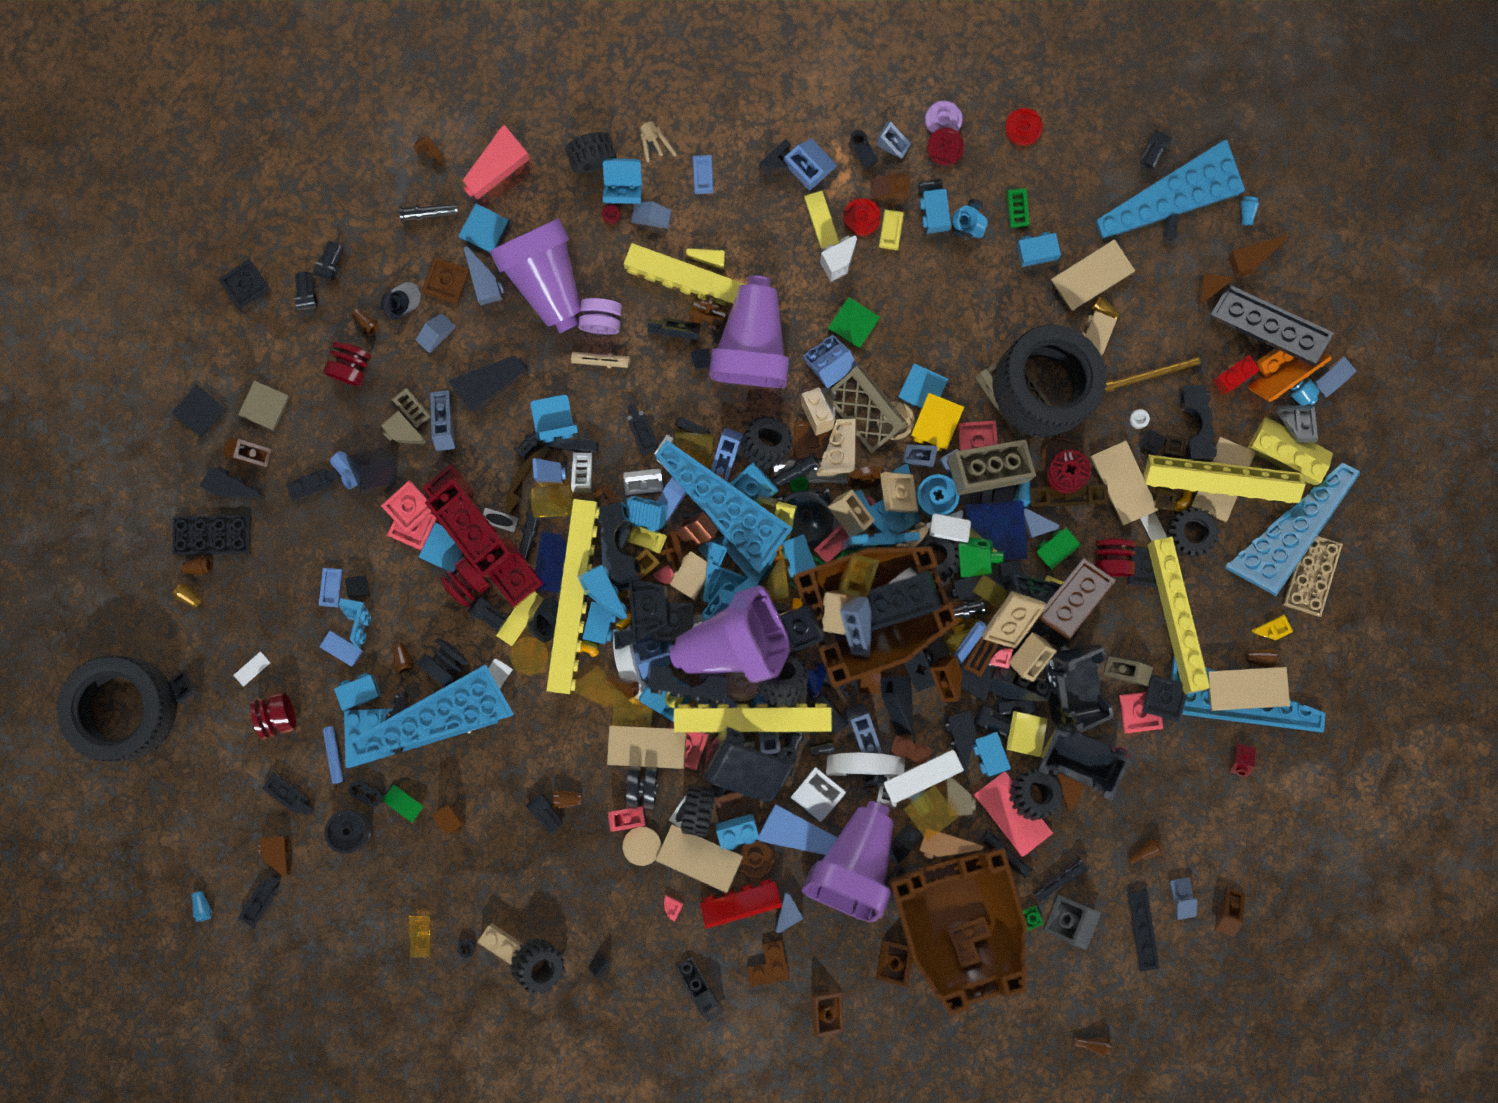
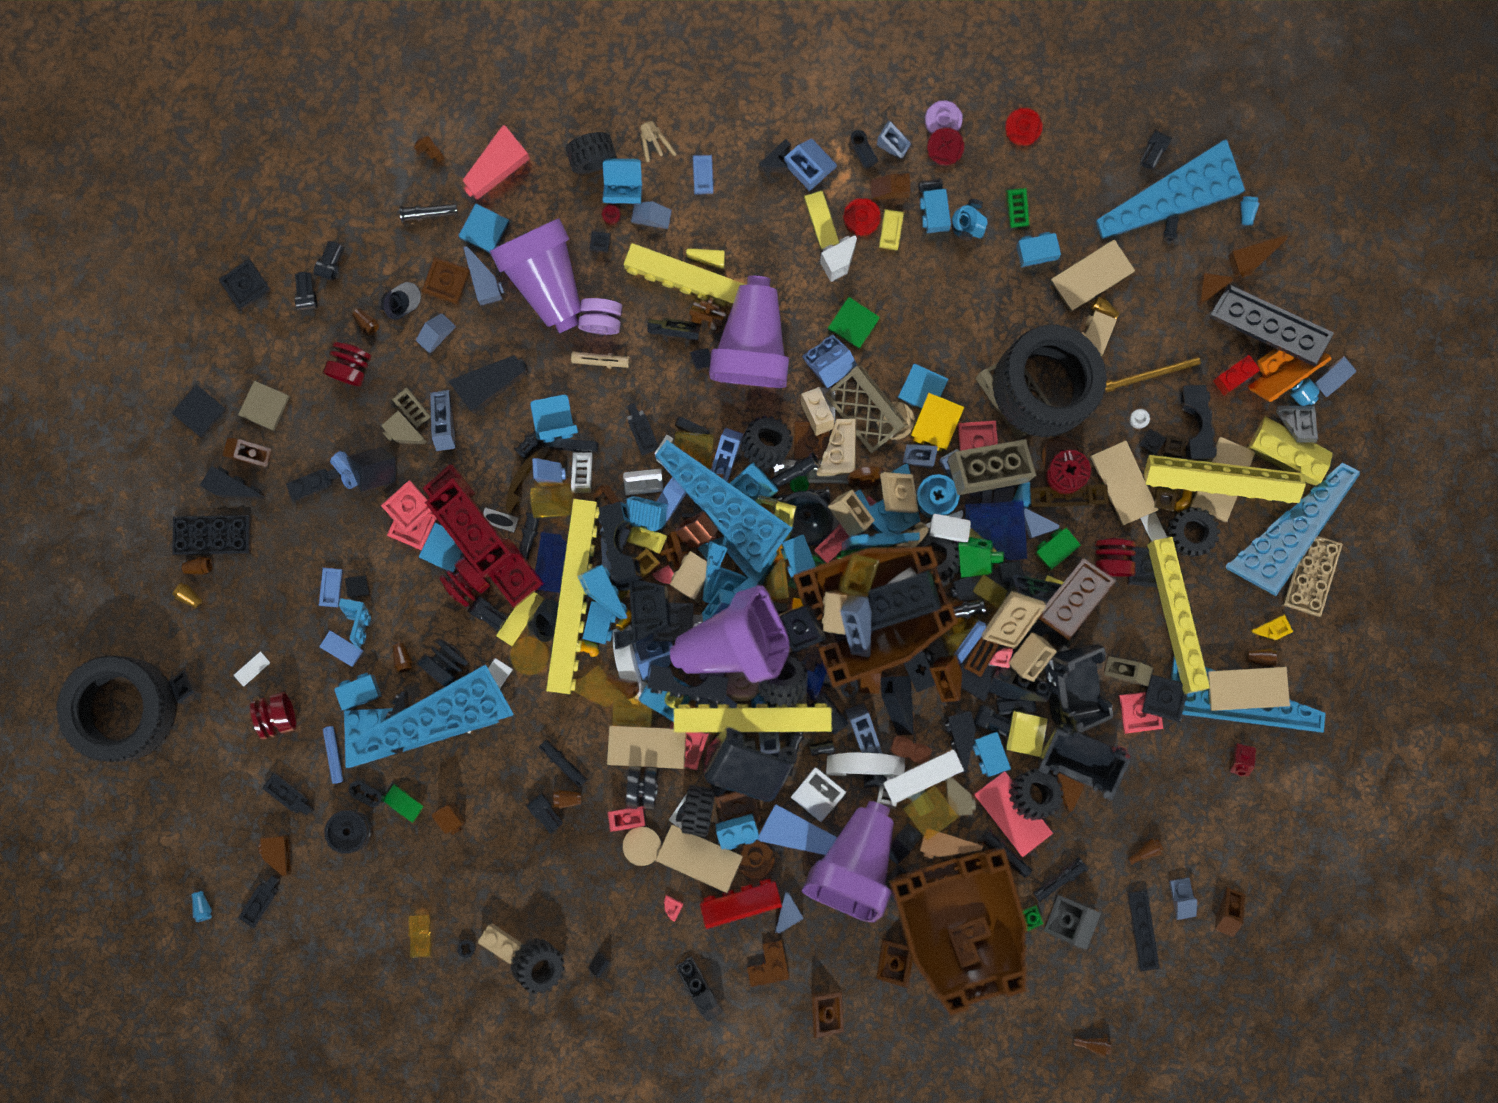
none -> black pin [538,739,588,788]
none -> black plate [589,231,611,254]

